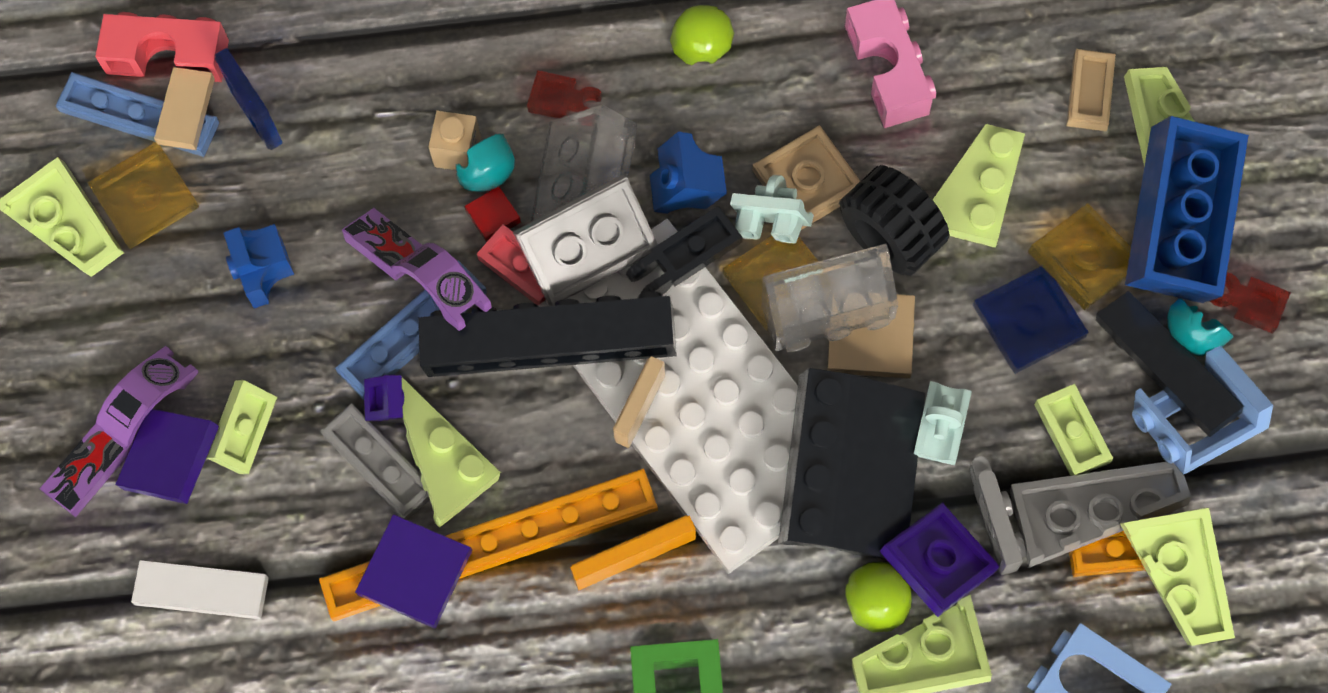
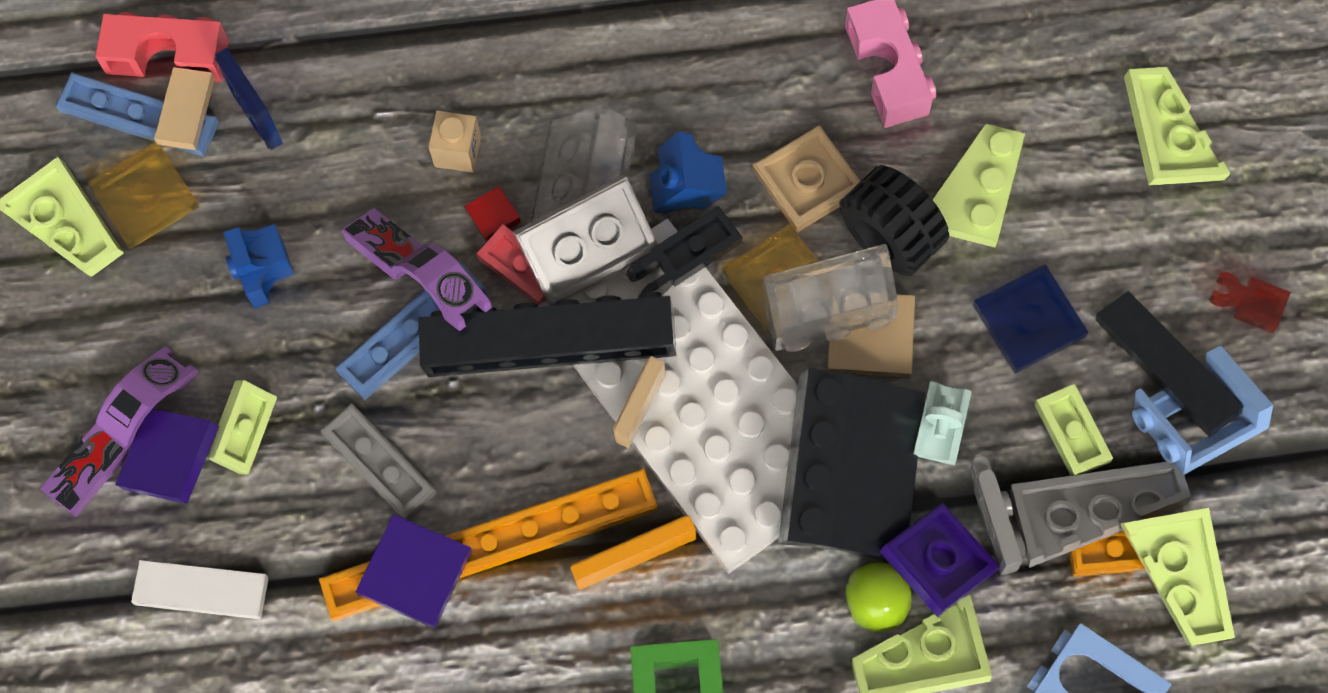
dark purple plate [364,375,404,421] -> none
yellowish green wing [402,378,501,528] -> none
teal hair [456,134,515,192] -> none
clear red plate [527,70,602,121] -> none
lime hair [670,5,735,65] -> none
light aqua hips [730,175,814,244] -> none
clear yellow tile [1028,203,1131,310] -> none
tan tile [1066,49,1116,131] -> none
blue brick [1125,116,1249,303] -> none
teal hair [1167,298,1234,356] -> none

